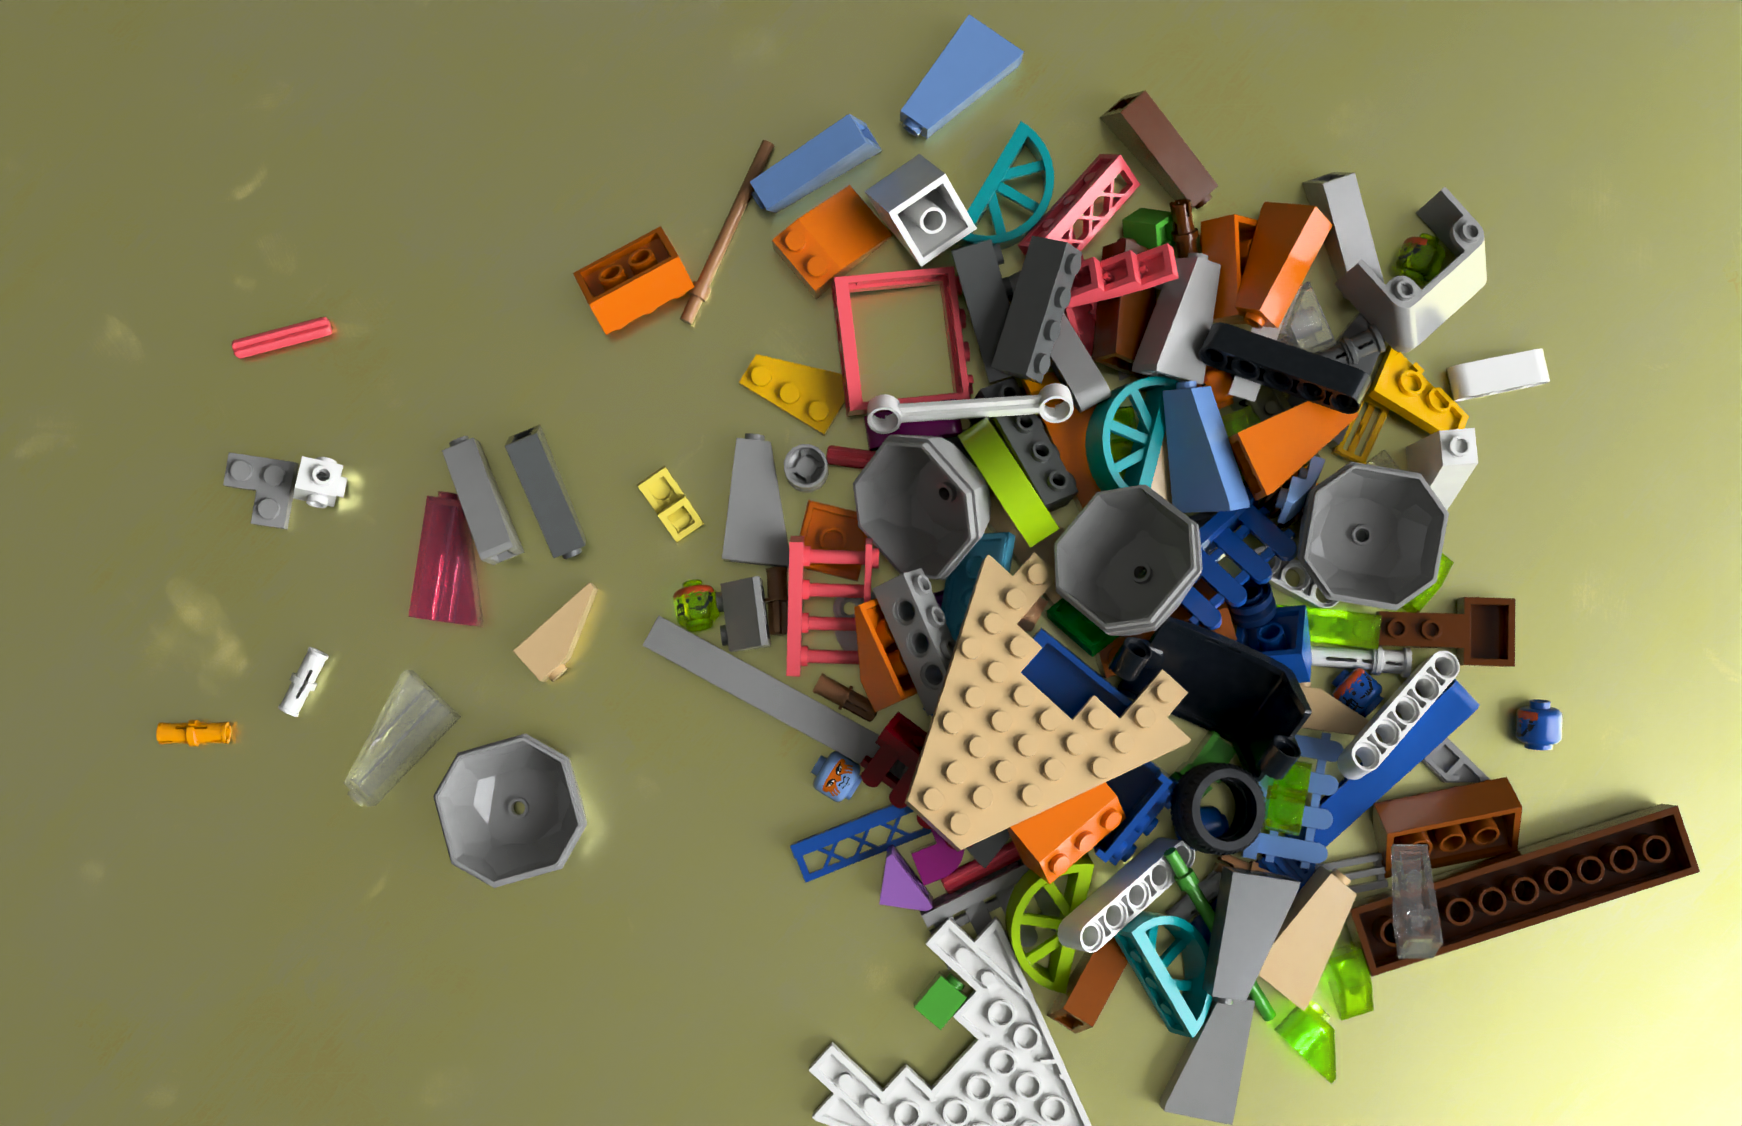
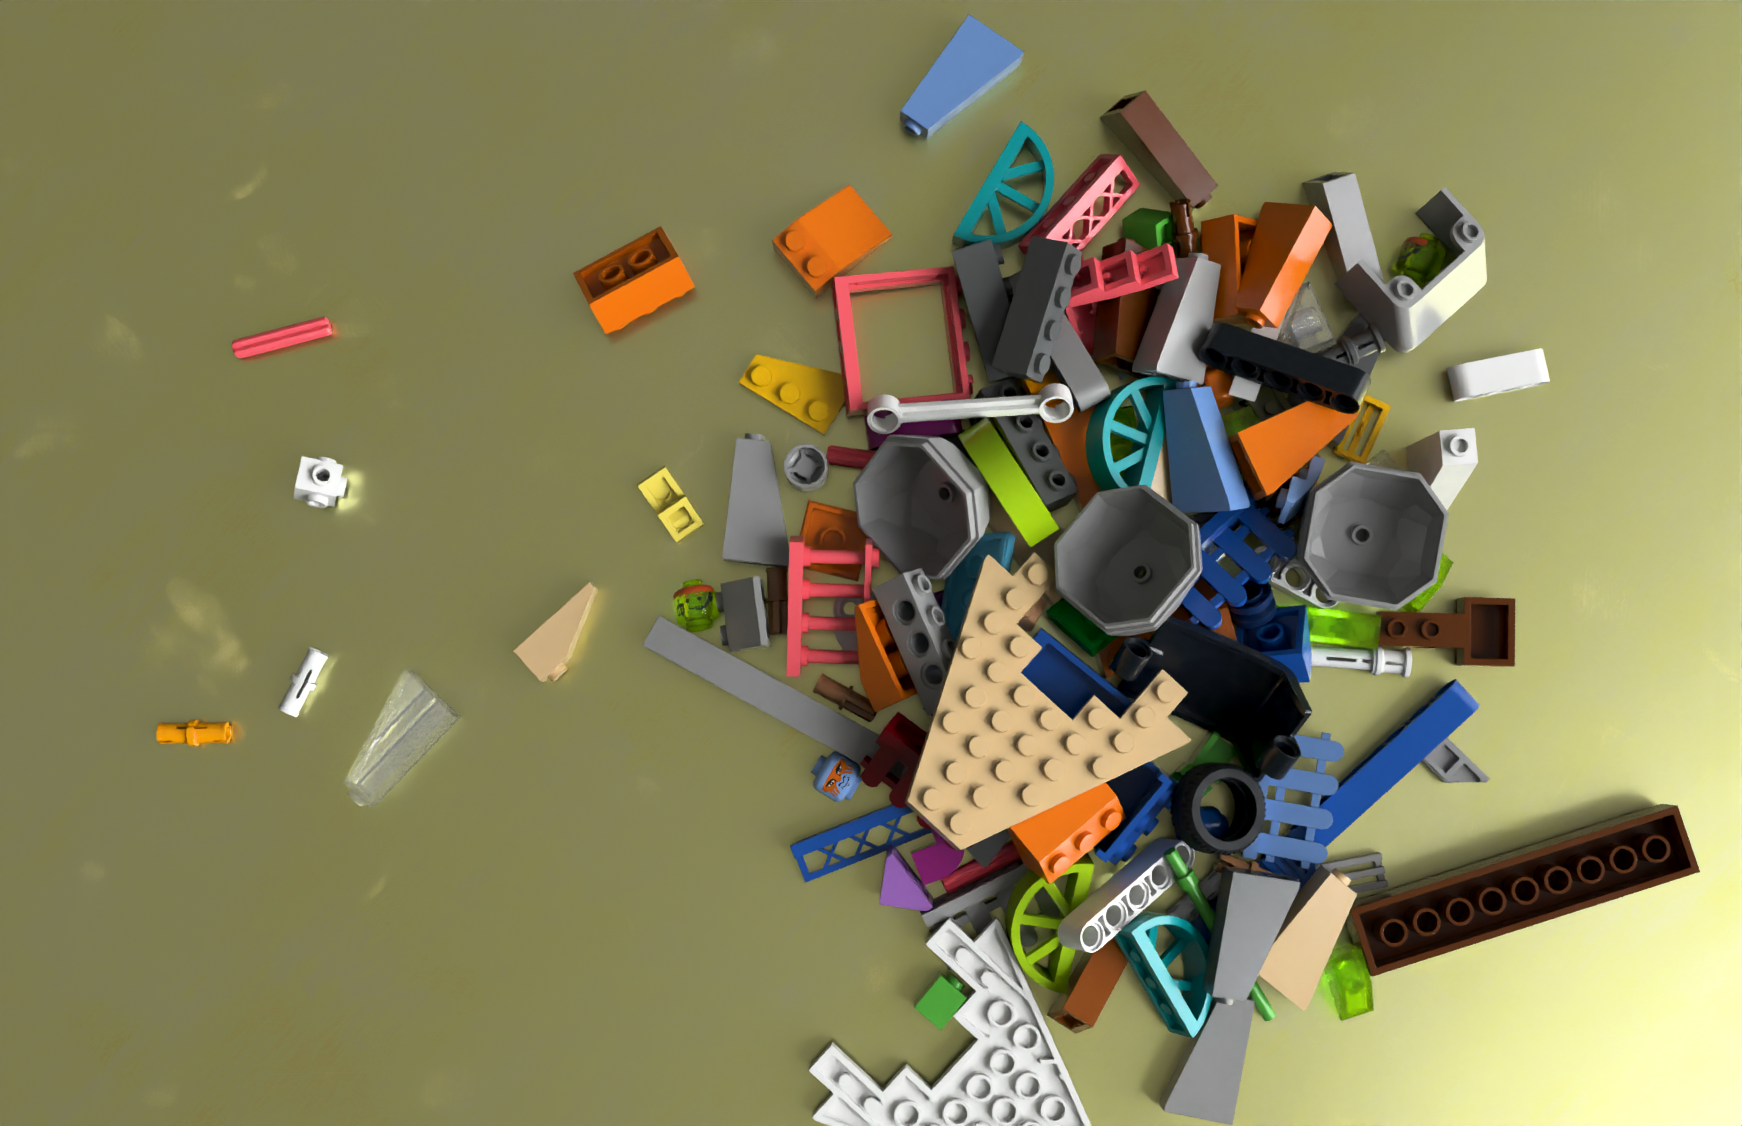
light grey plate [223,452,299,530] -> none
clear pink slope [408,491,483,627] -> none
light grey rock [433,733,587,888] -> none
light grey slope [442,436,525,565] -> none
dark grey slope [505,425,586,559] -> none
medium nougat bar [680,140,774,325] -> none
medium blue slope [750,114,882,213] -> none
white slope [865,154,977,267] -> none
clear neon green slope [1264,761,1312,836] -> none
clear neon green slope [1274,1002,1336,1084] -> none
tan slope [1299,681,1382,738] -> none
blue head [1331,668,1384,718] -> none
white beam [1337,650,1460,780] -> none
yellow wing [1367,345,1469,434] -> none
dark orange slope [1373,777,1522,878] -> none
clear slope [1391,844,1443,958] -> none
blue head [1516,699,1563,750] -> none

